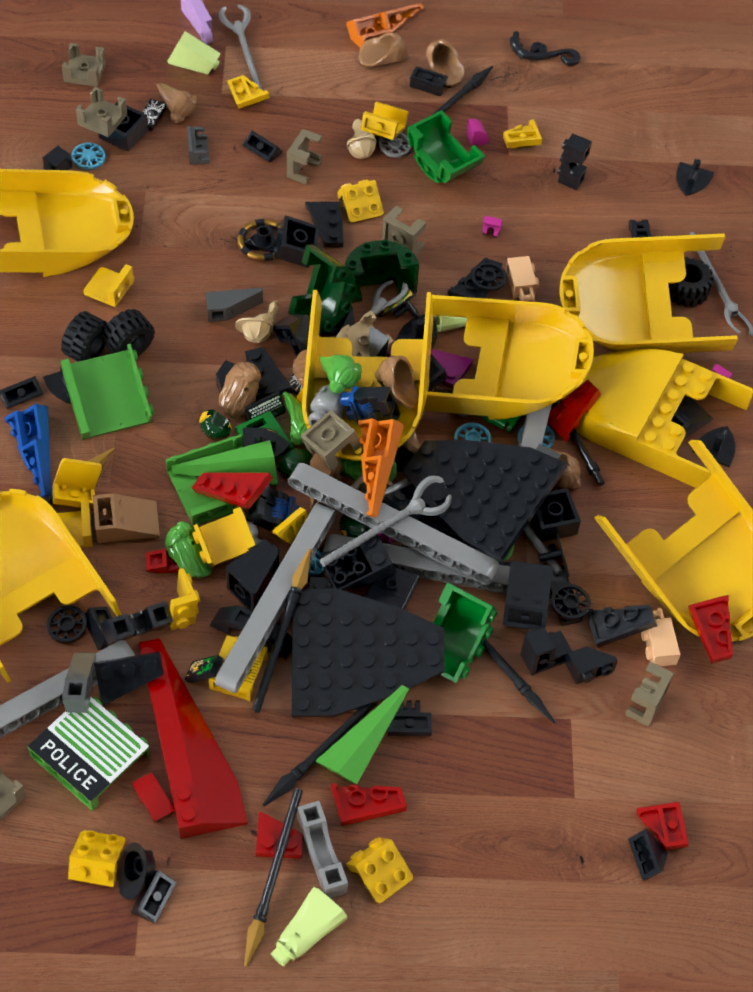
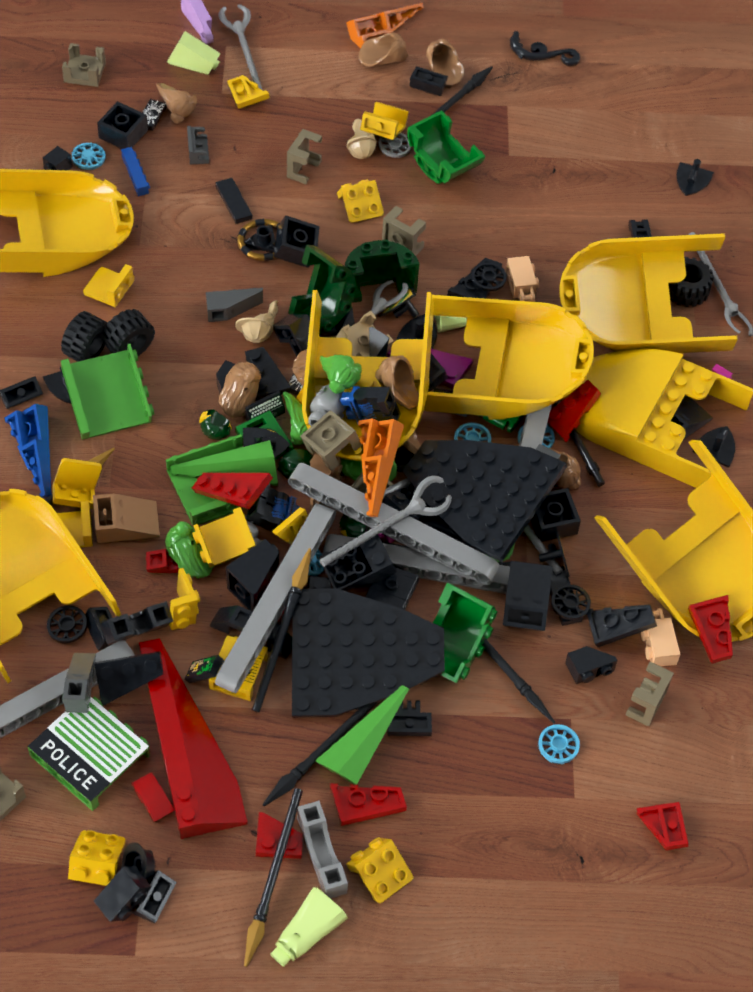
dark tan panel [76,87,127,137] -> none
black slope [242,131,282,163] -> none
black wing [305,202,344,248] -> none
dark pink brick [466,119,489,146] -> none
dark pink tile [483,216,503,238] -> none
yellow wing [503,119,542,148] -> none
black brick [520,627,572,676] -> none
black arch [557,133,592,190] -> none
black slope [628,829,668,881] -> none
none -> black brick [94,866,151,922]
none -> blue piece [121,147,150,196]
none -> black tile [215,177,253,224]
none -> medium azure wheel [538,724,580,765]

